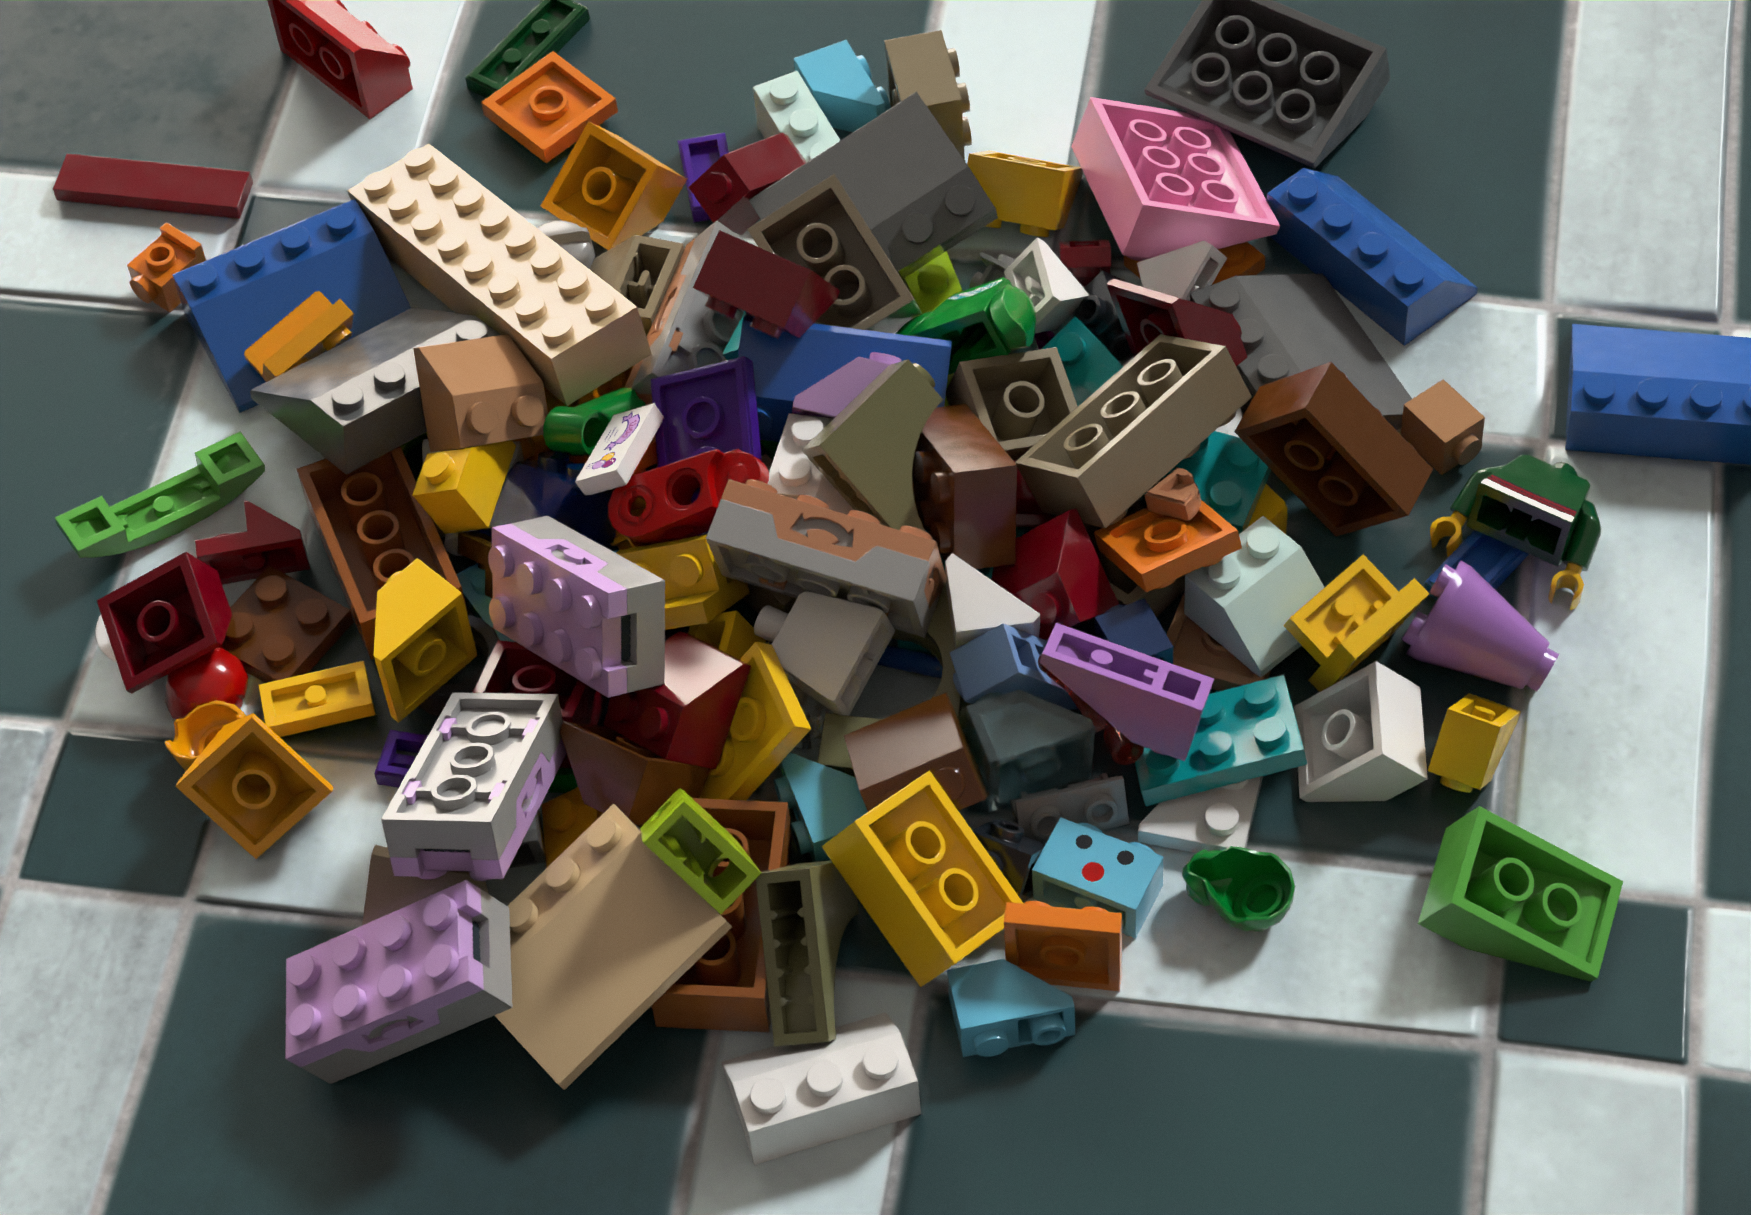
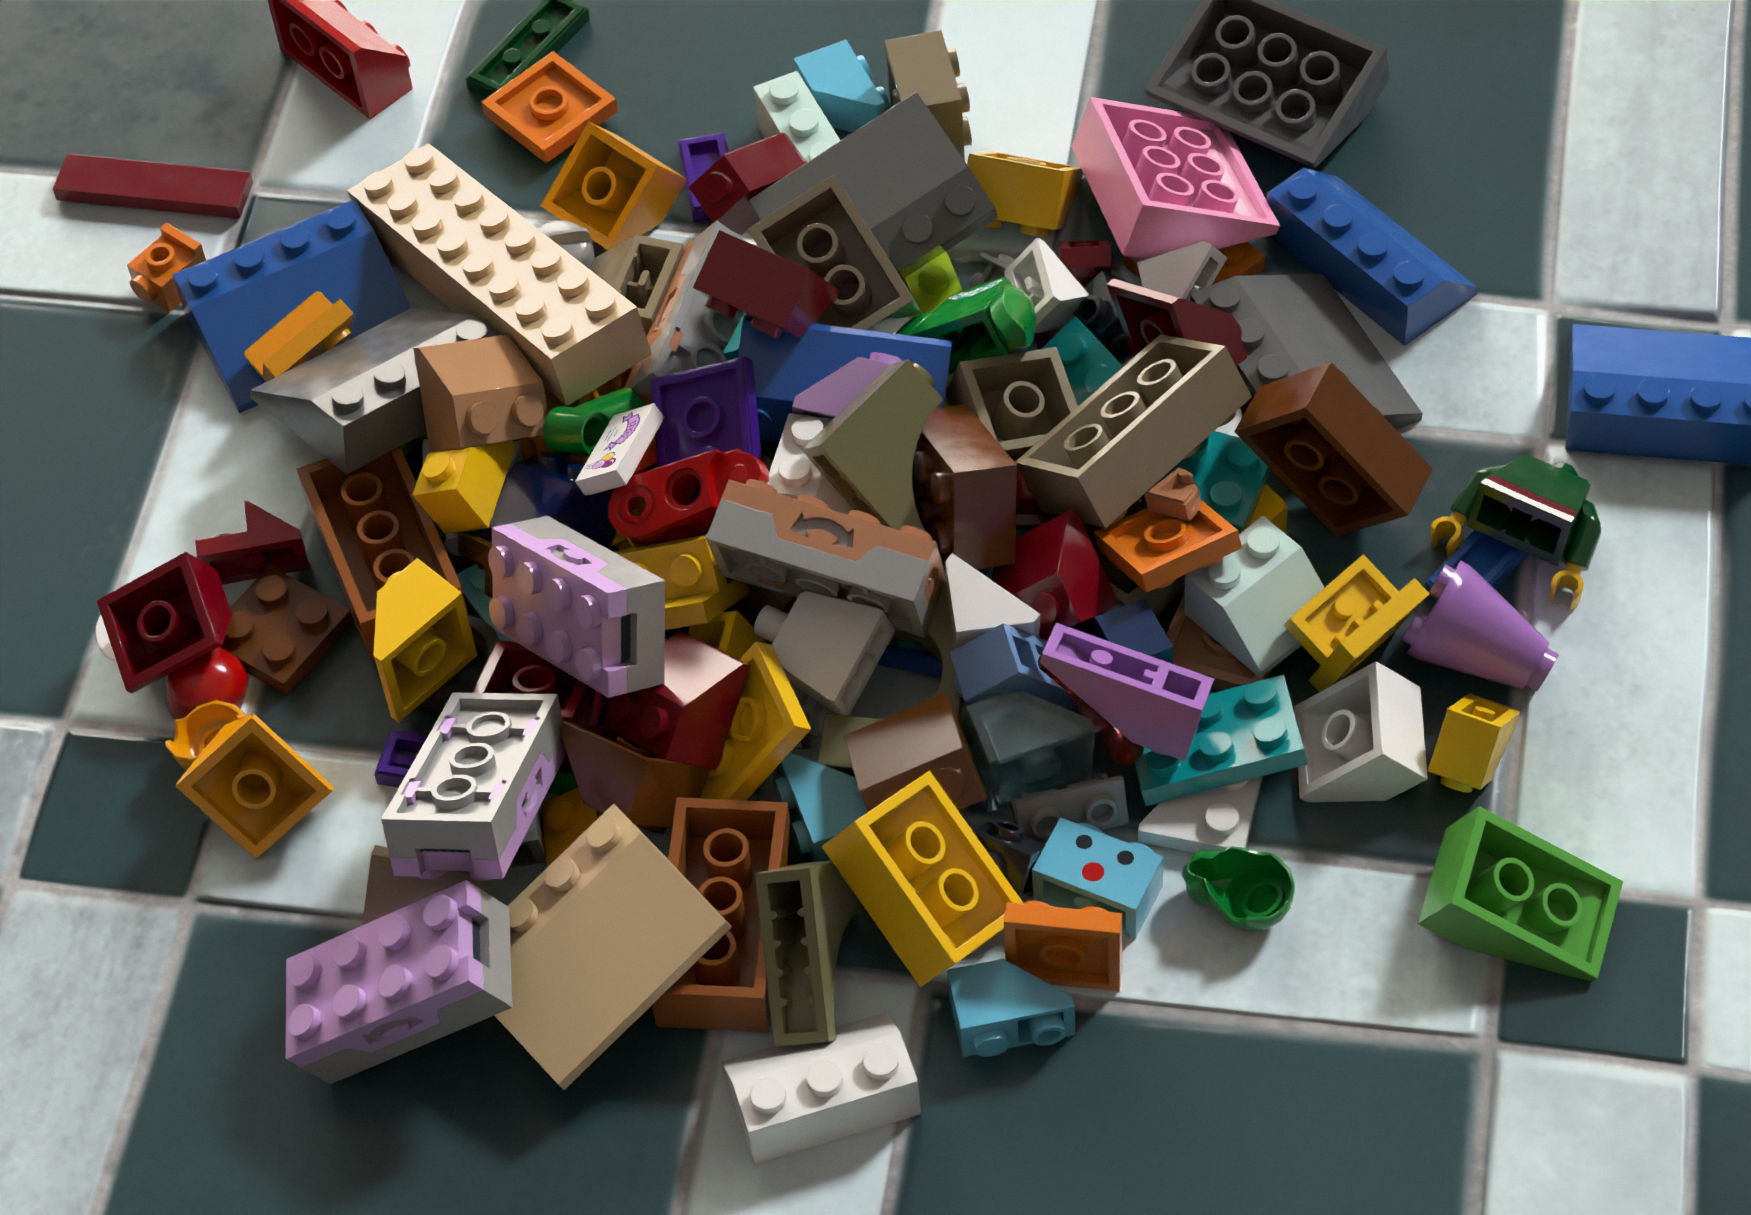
bright green slope [55,432,266,558] -> none
yellow plate [258,660,376,737] -> none
lime torso [640,788,761,914] -> none
medium nougat brick [1401,379,1485,475] -> none

